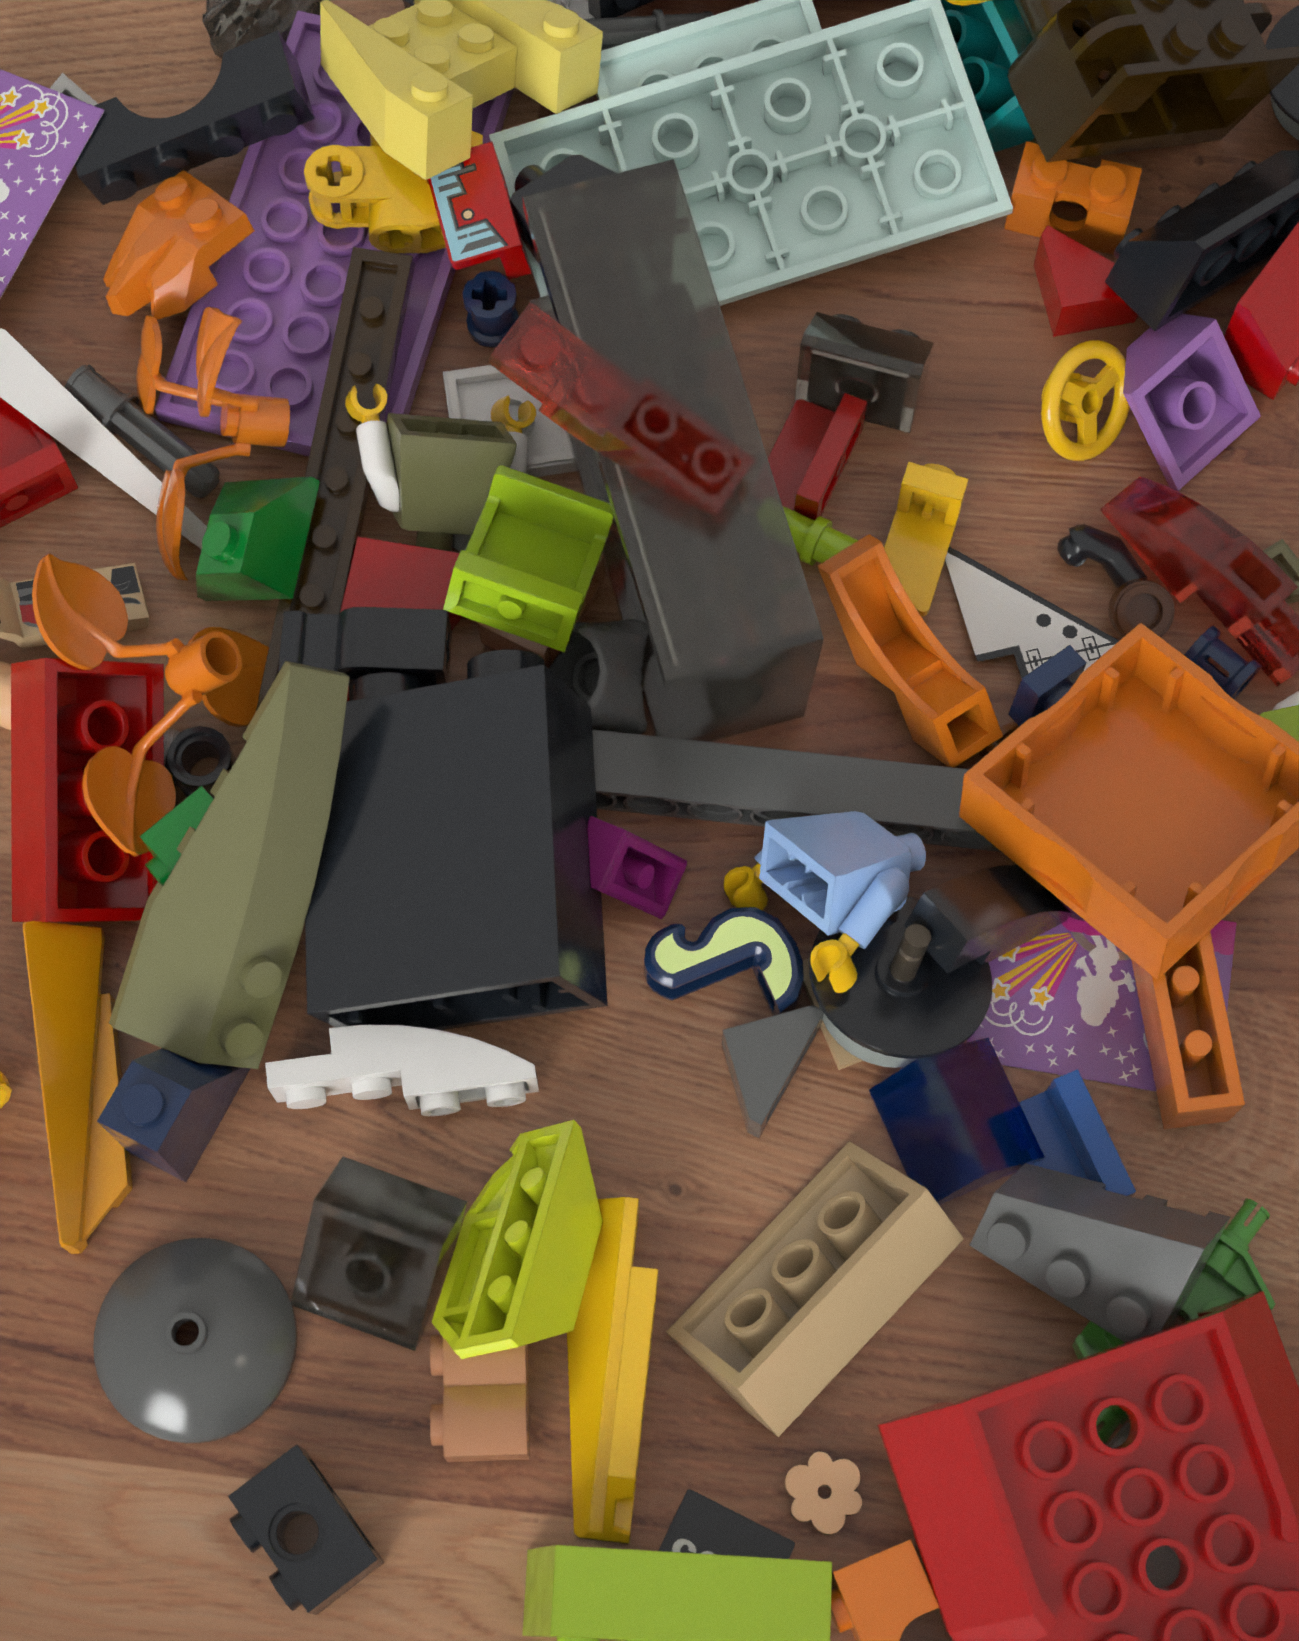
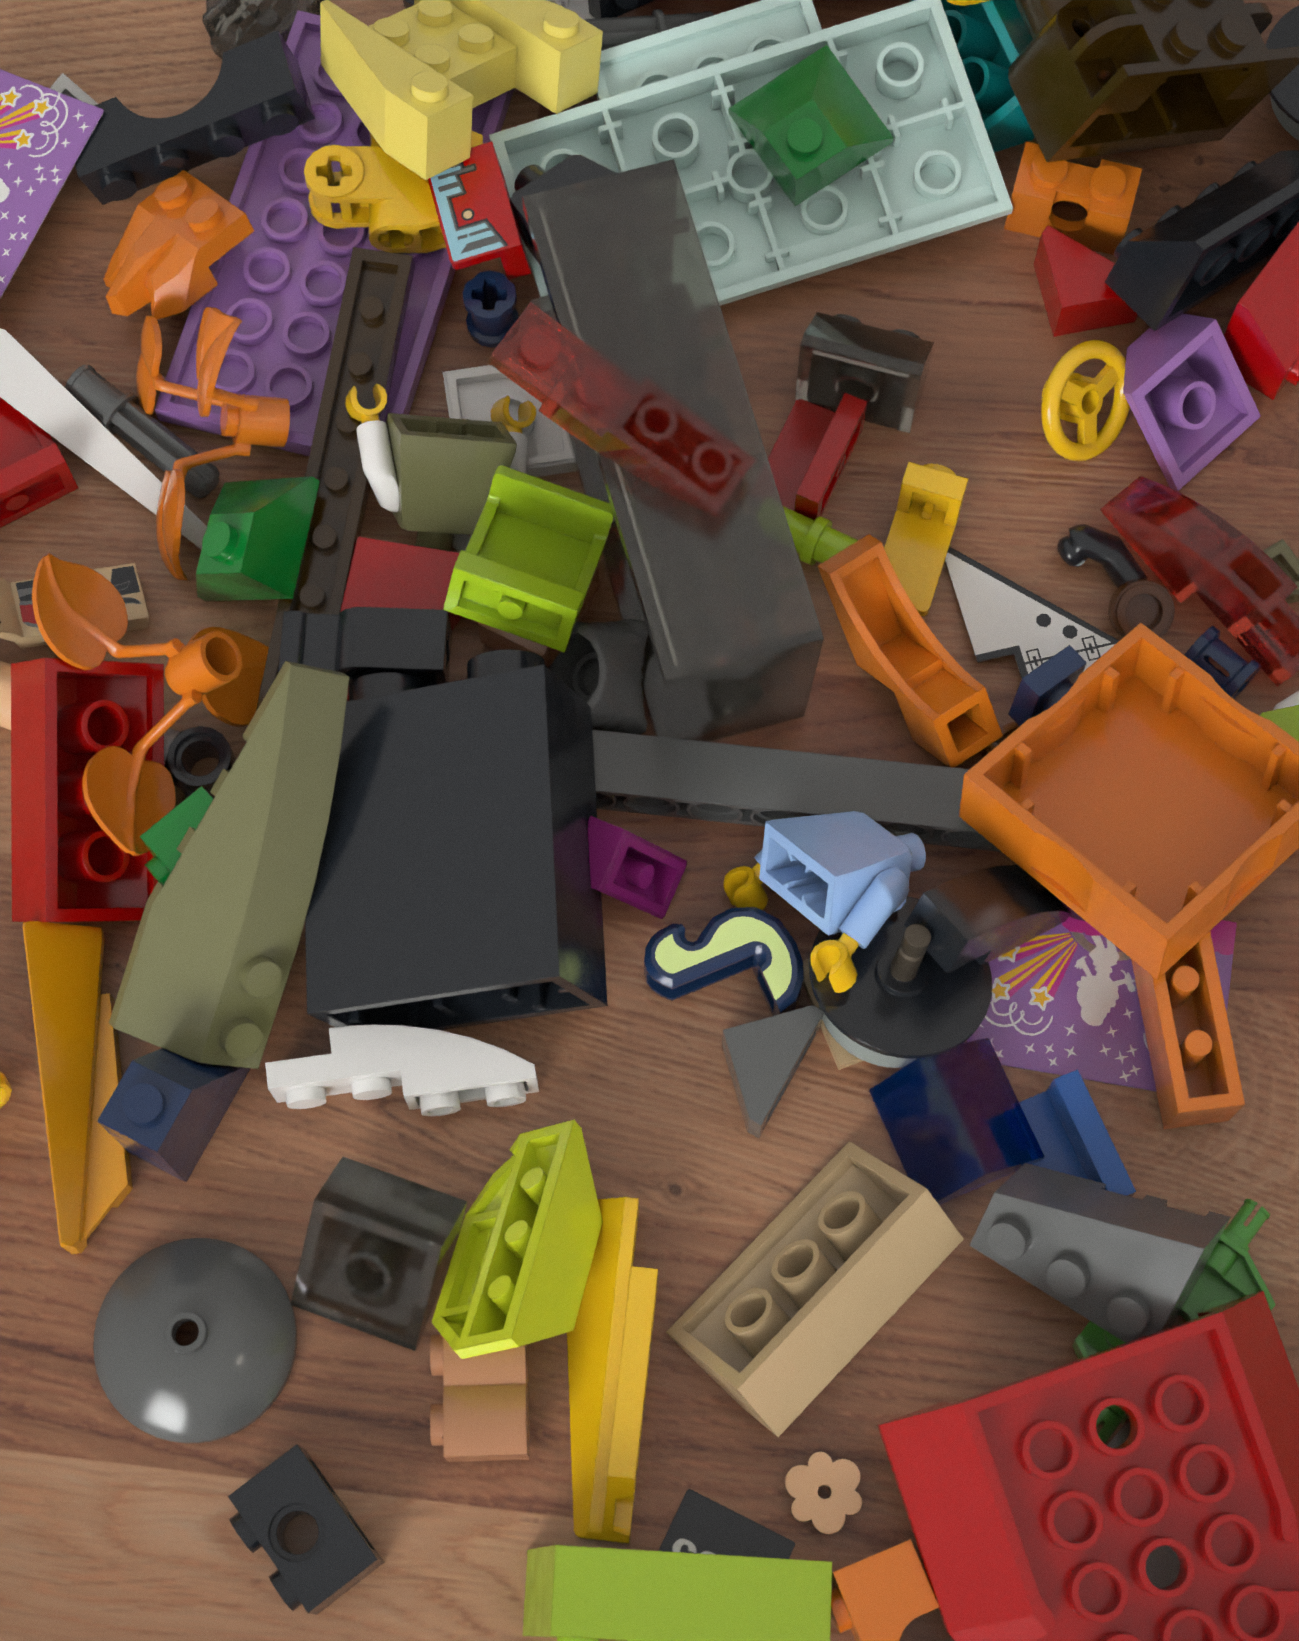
none -> green slope [728,44,894,207]

